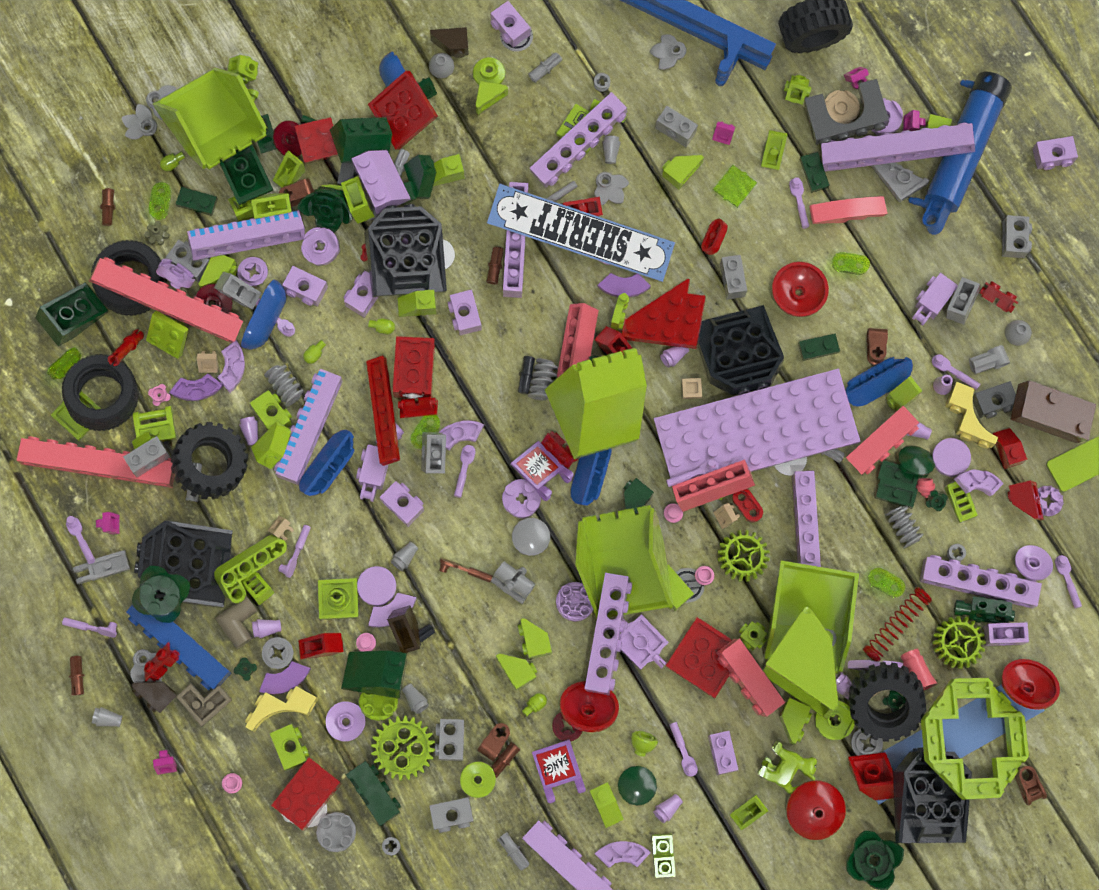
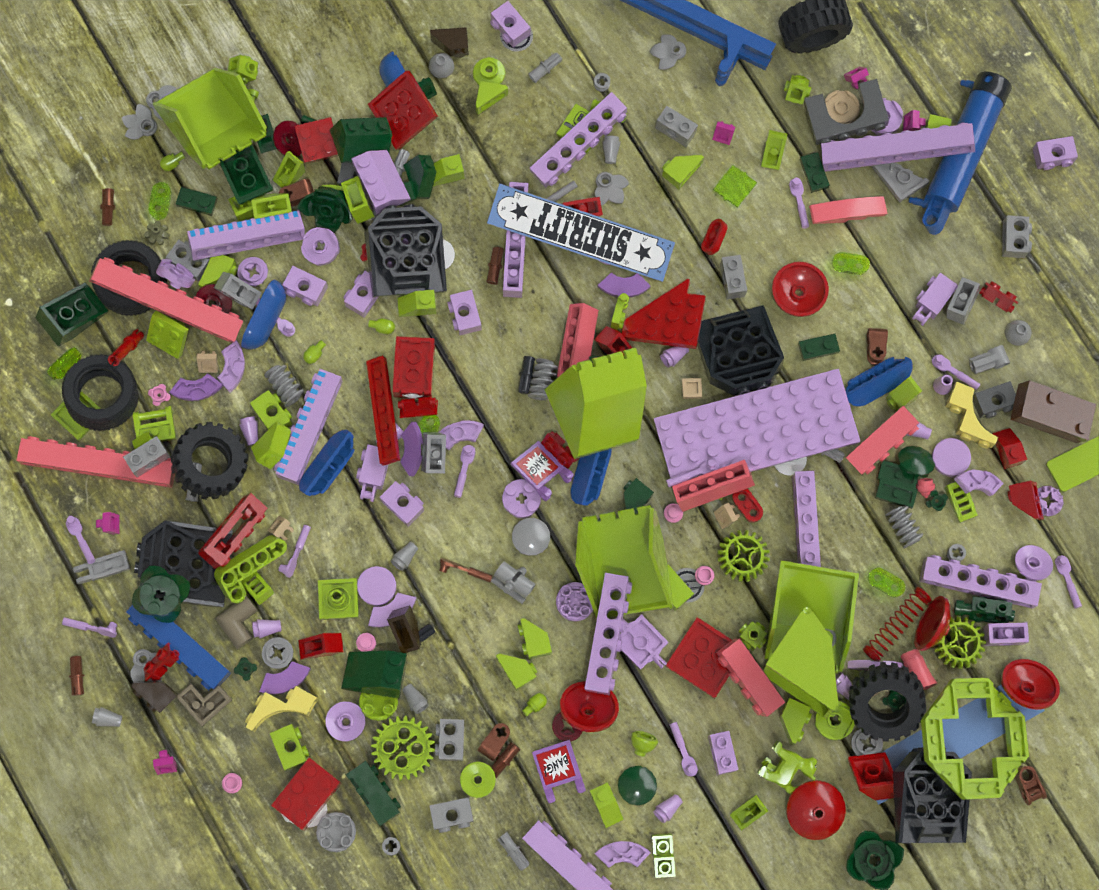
none -> brick [198,493,268,569]
none -> medium lavender tile [400,422,423,476]
none -> red dish [914,596,951,651]

